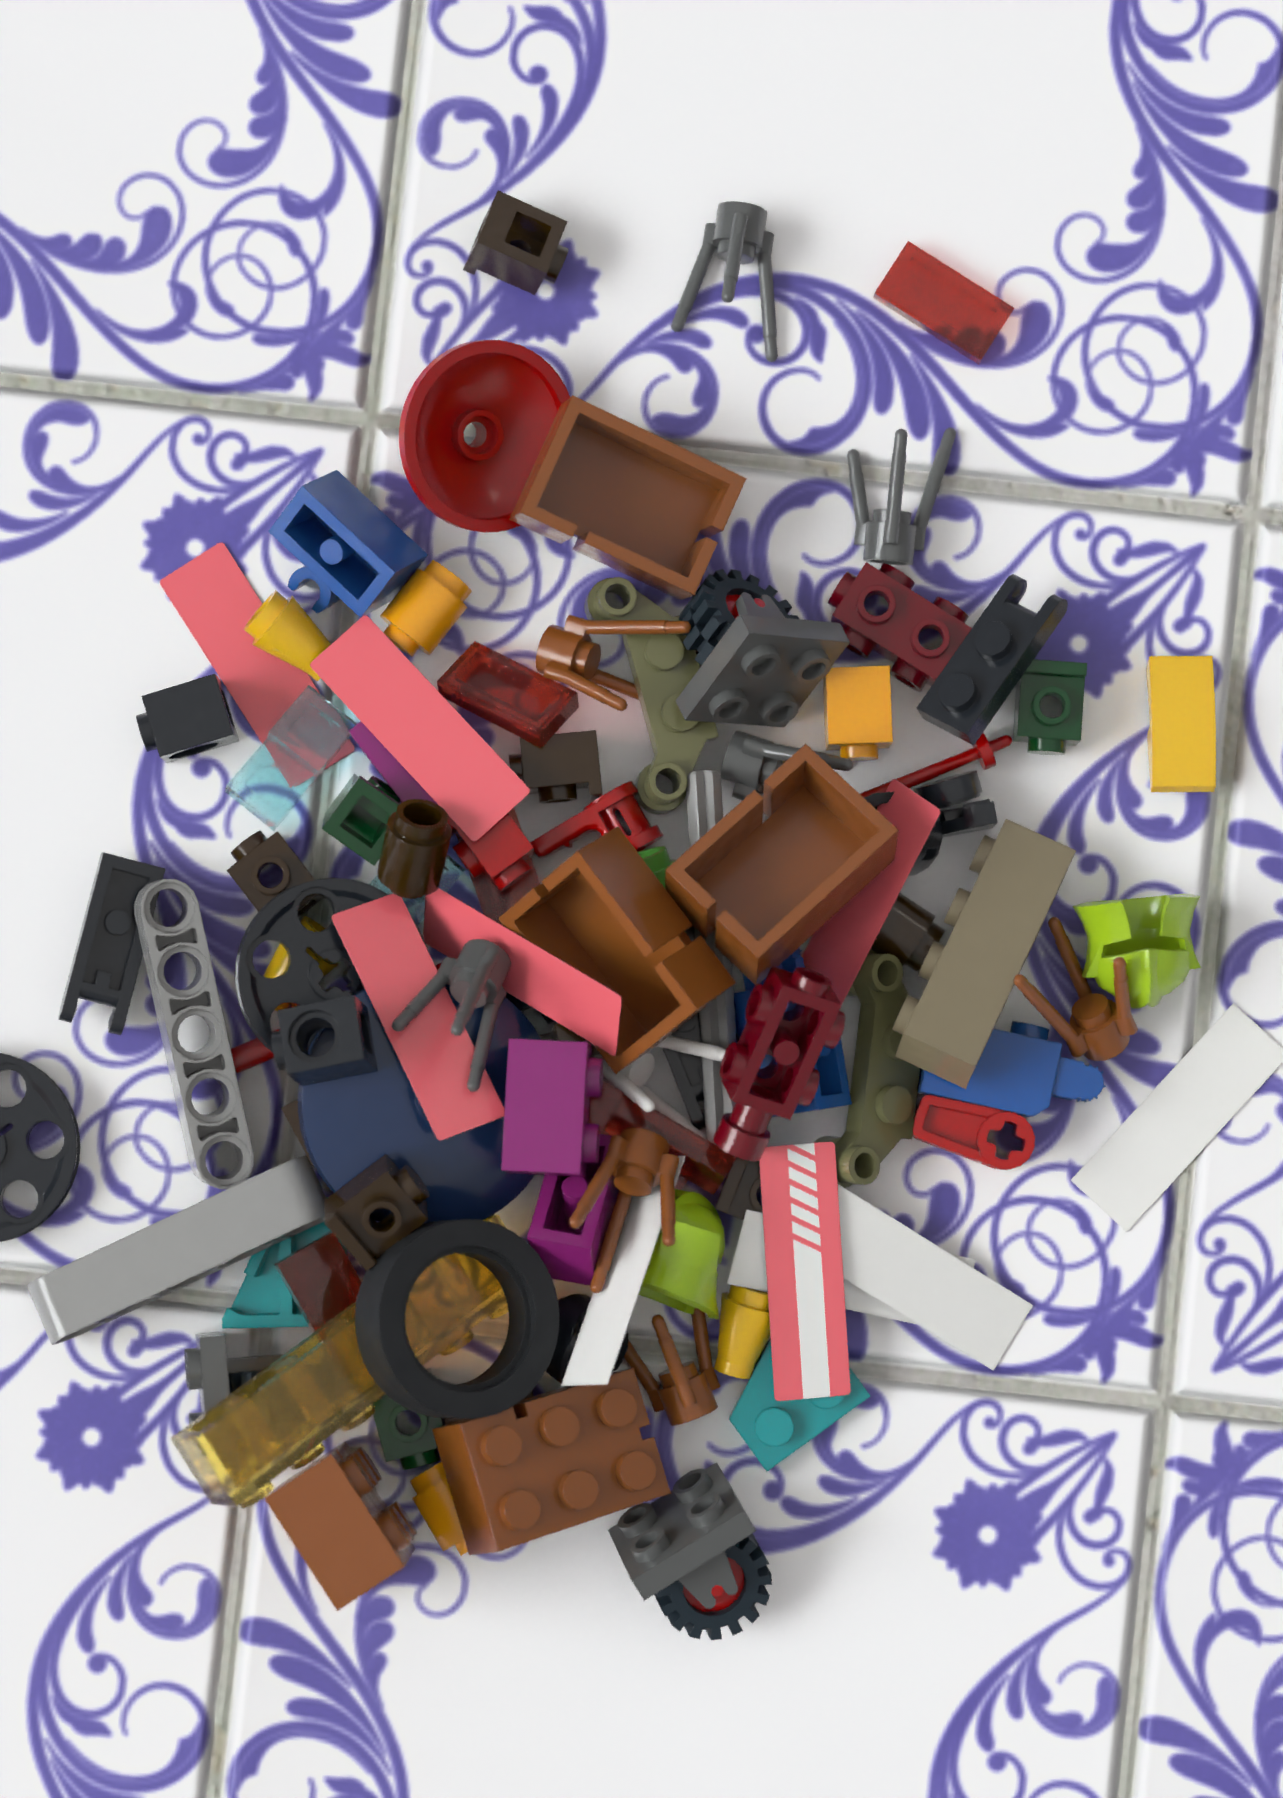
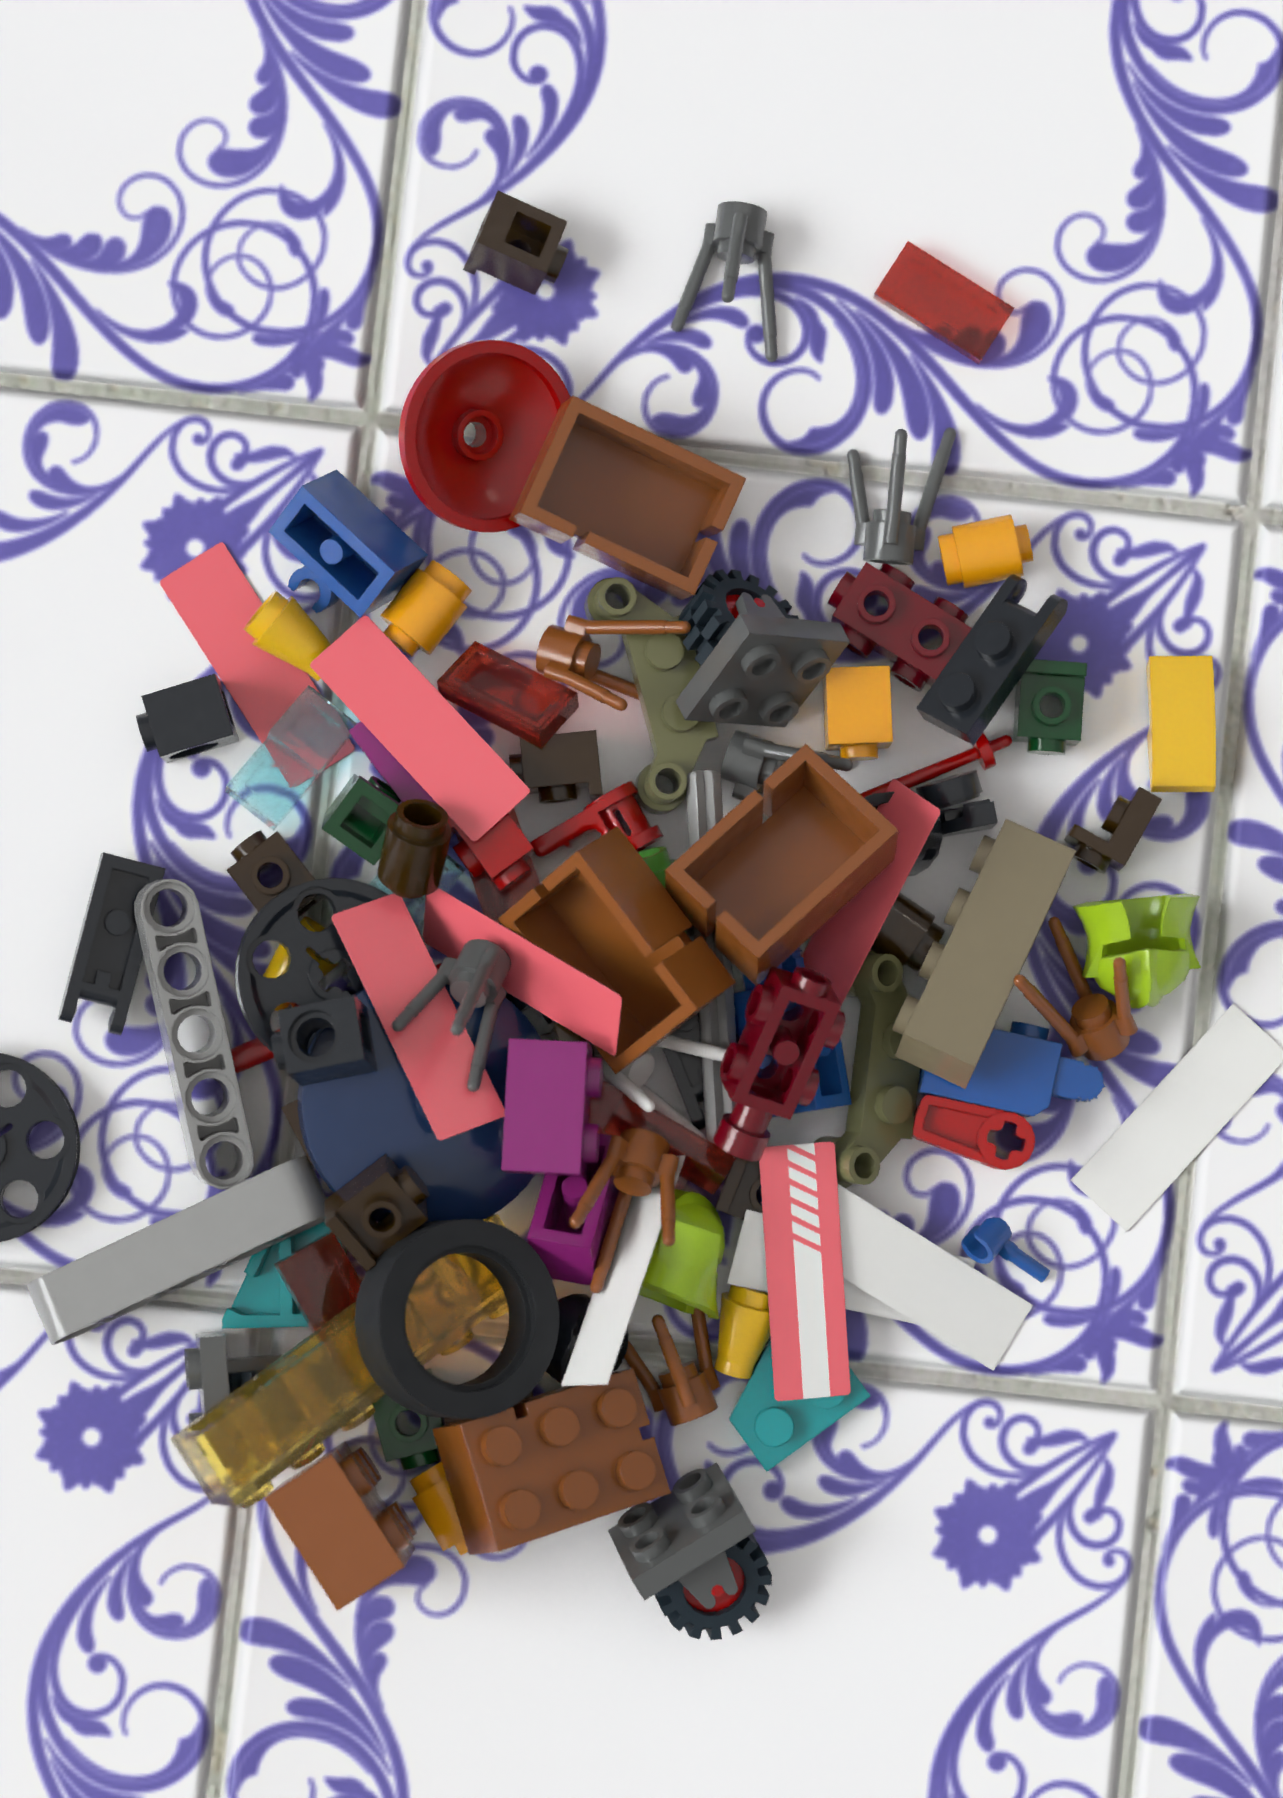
none -> light orange brick [937,514,1034,589]
none -> blue hand [961,1217,1050,1283]
none -> dark brown bracket [1064,787,1162,874]

